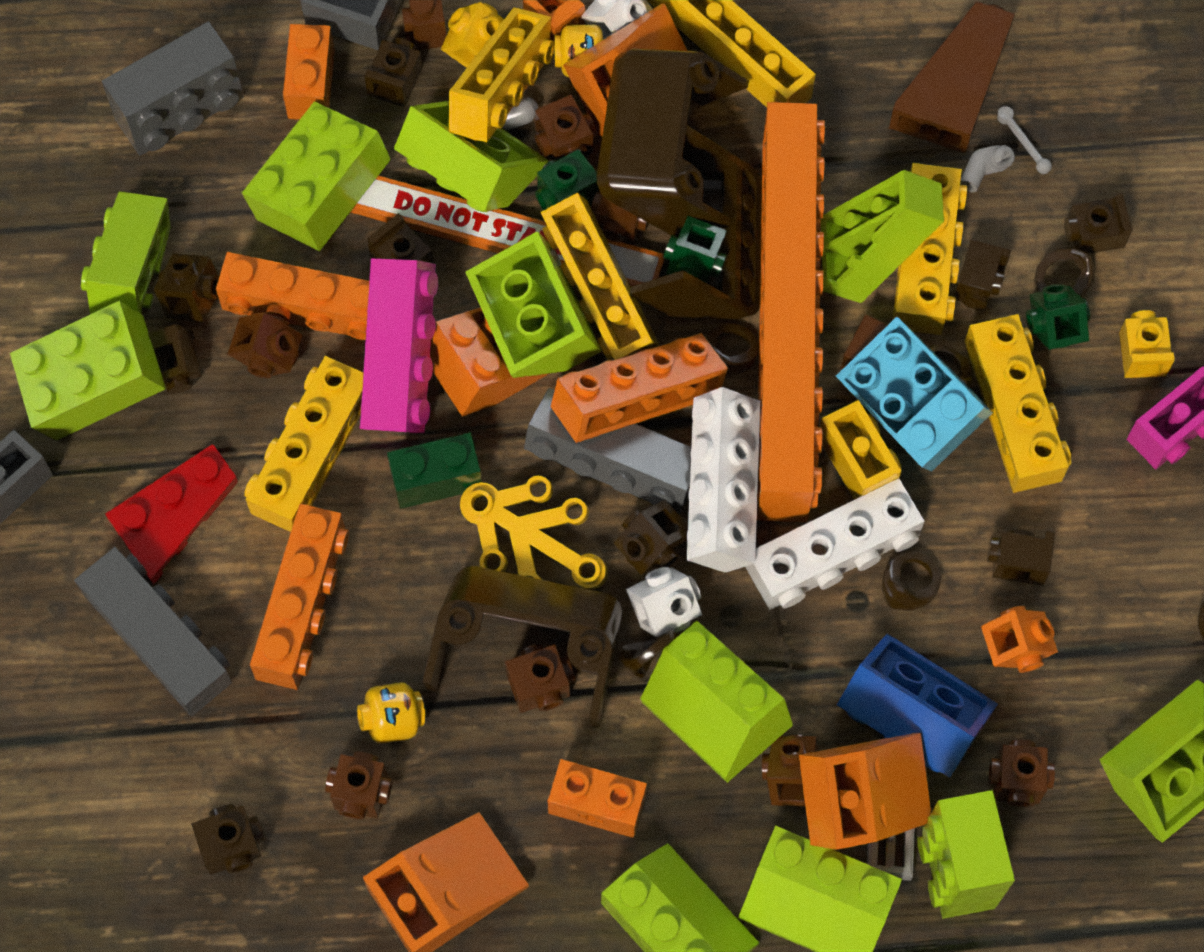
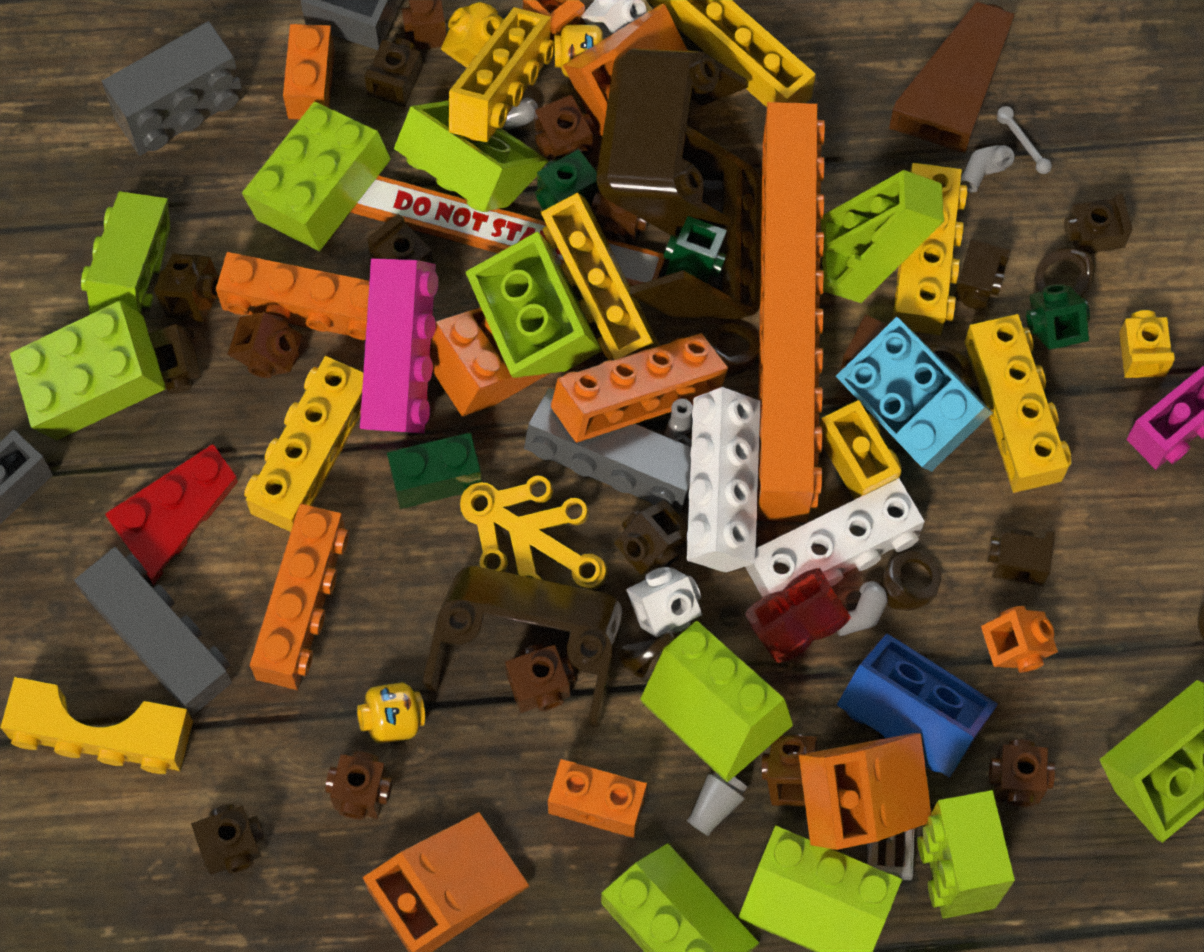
none -> yellow arch [0,677,193,774]
none -> light grey arm [664,399,693,447]
none -> light grey cone [687,772,748,836]
none -> clear red brick [745,568,851,663]
none -> light grey arm [833,581,887,637]

